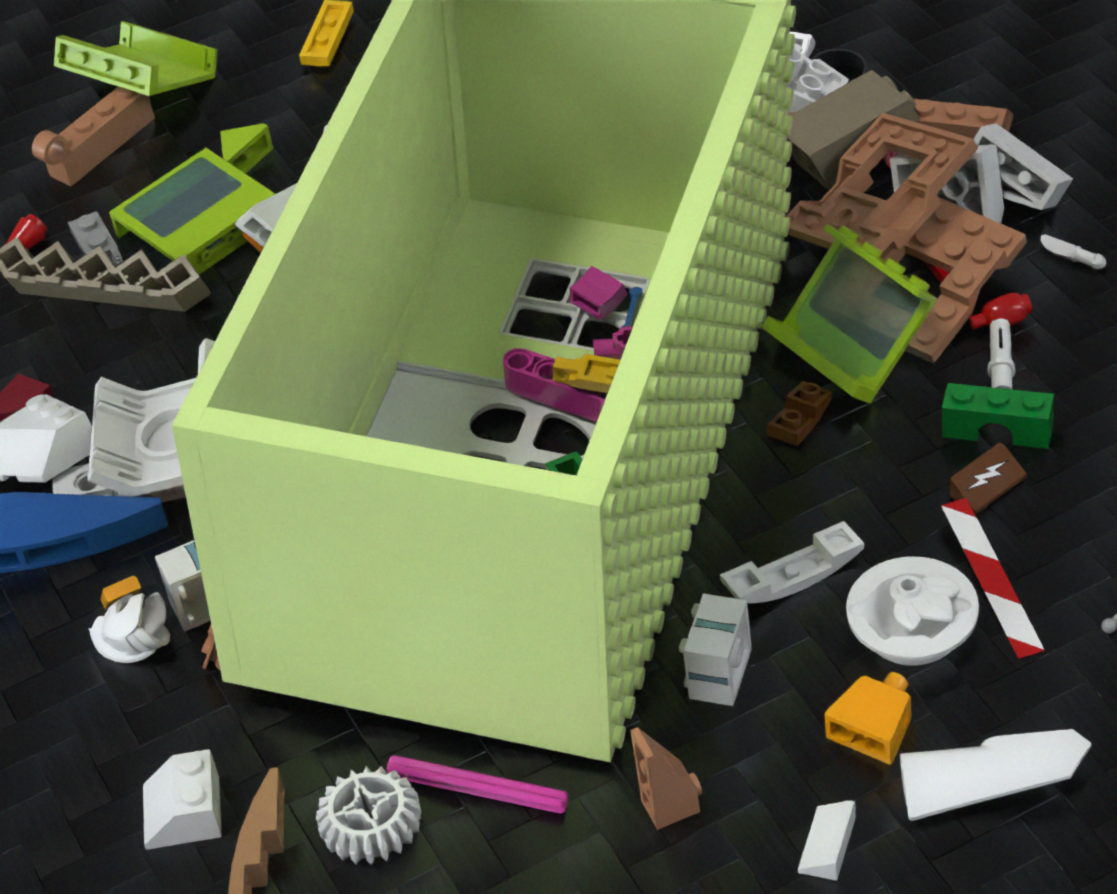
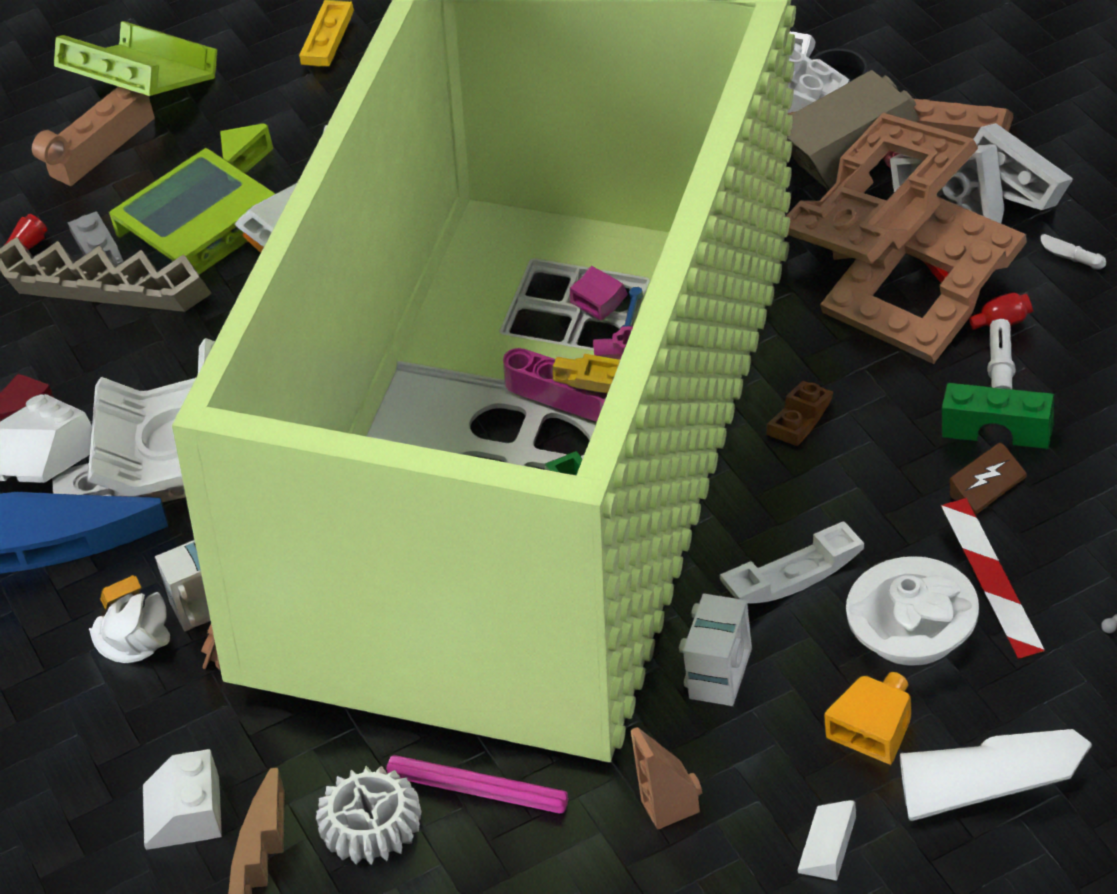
clear light blue panel [762,224,938,404] -> none

